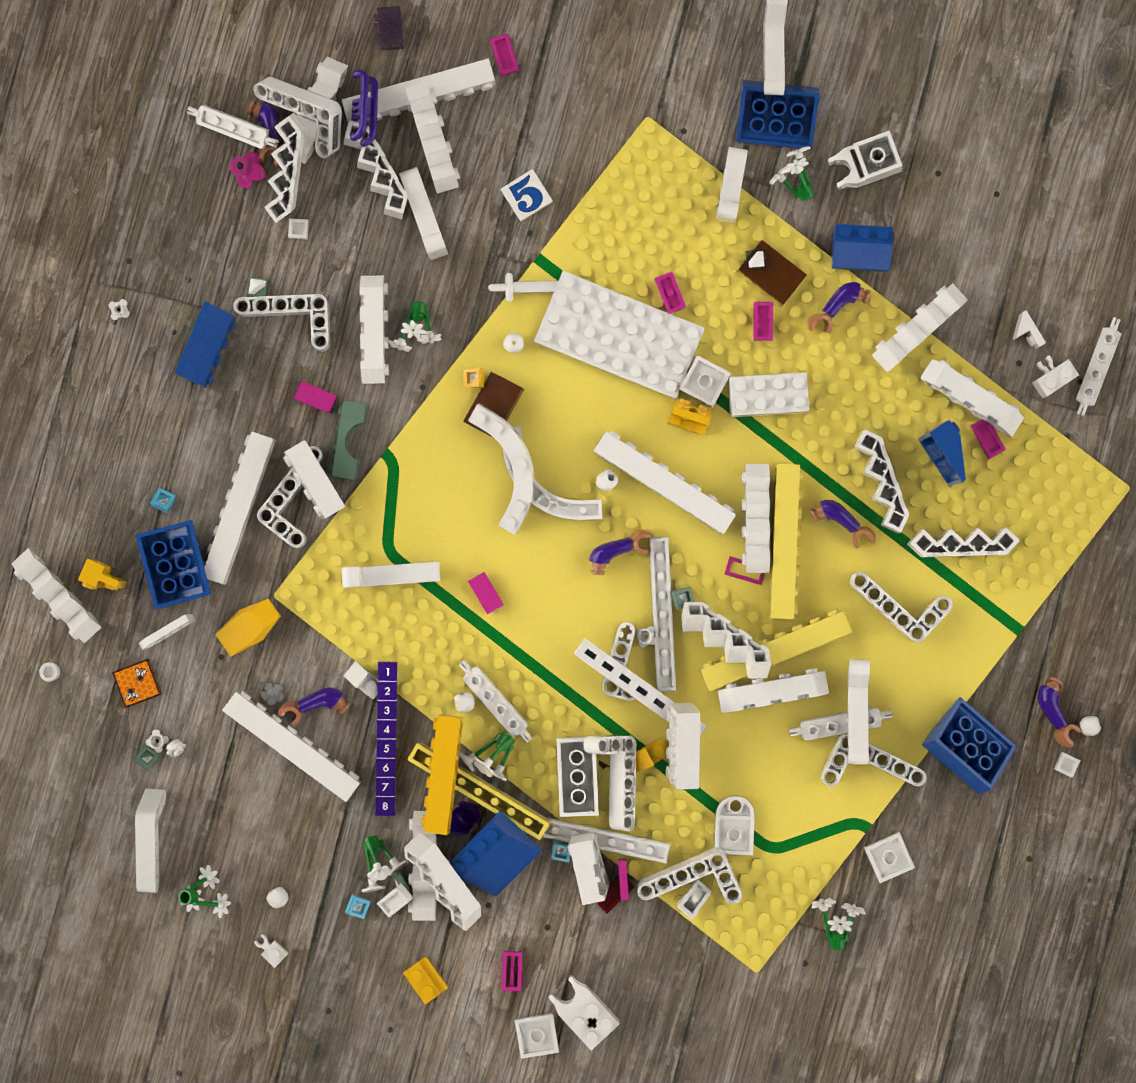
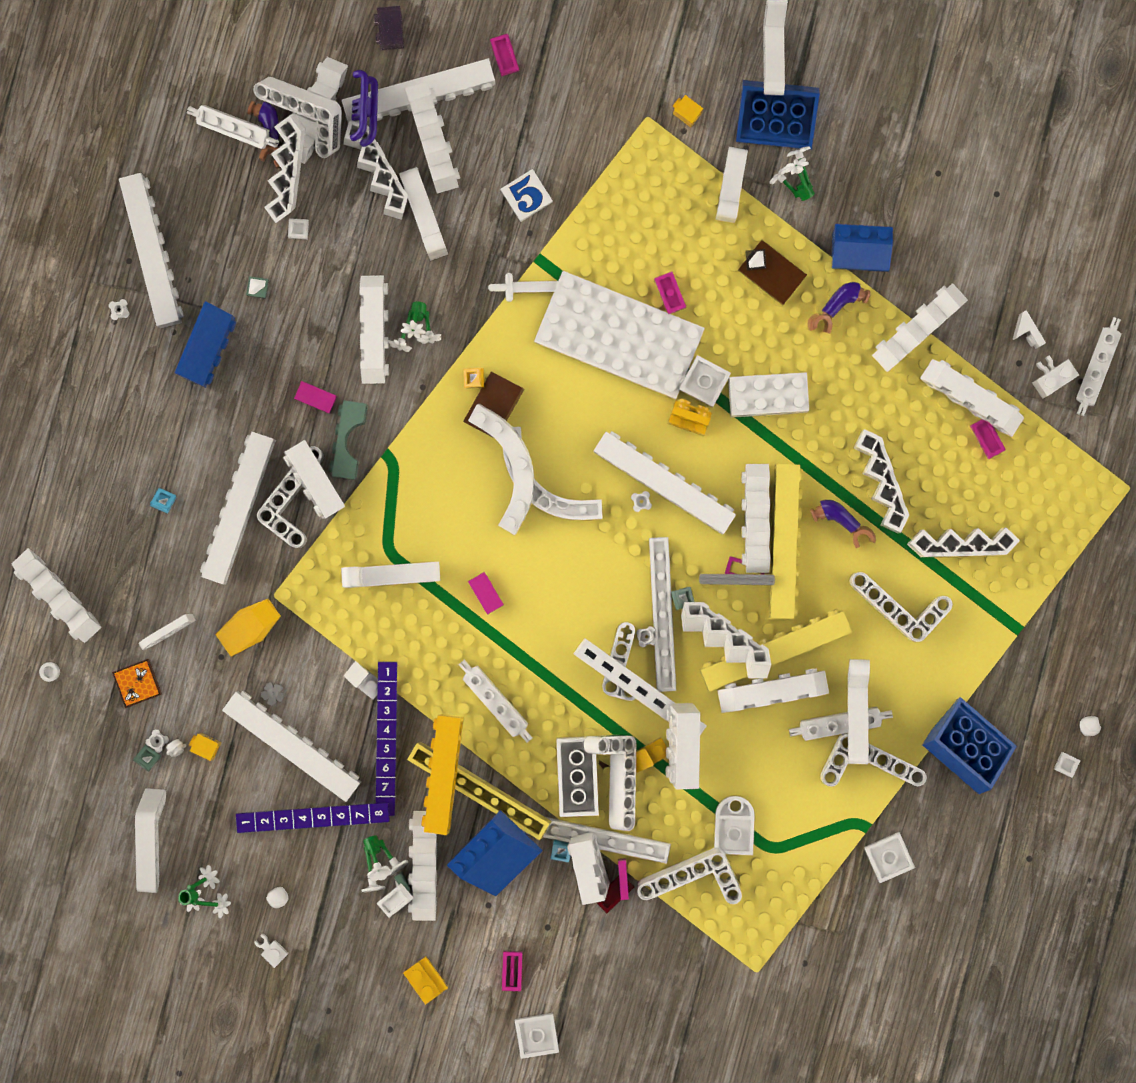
yellow brick [78,558,127,590] -> none
blue slope [136,520,211,609] -> none
dark pink plate [230,152,267,189] -> none
white beam [233,294,331,352] -> none
dark purple piece [278,687,350,726] -> none
medium azure tile [345,894,371,919] -> none
white brick [404,832,481,931] -> none
dark purple hair [450,801,481,835] -> none
white piece [454,692,475,713] -> none
plant [459,732,516,781] -> none
white piece [503,333,524,353] -> none
white brick [549,975,620,1051] -> none
dark purple piece [589,530,653,575] -> none
white piece [596,470,618,491] -> none
white slope [677,879,712,920] -> none
dark pink plate [753,302,773,341] -> none
white plant [812,898,866,950] -> none
white brick [828,130,903,190] -> none
blue slope [918,420,966,487] -> none
piece [1037,677,1081,748] -> none
none -> white brick [119,173,184,328]
none -> yellow brick [189,733,222,761]
none -> dark purple tile [236,802,390,833]
none -> white plate [631,491,652,512]
none -> yellow brick [673,95,704,127]
none -> light grey axle [699,574,775,585]

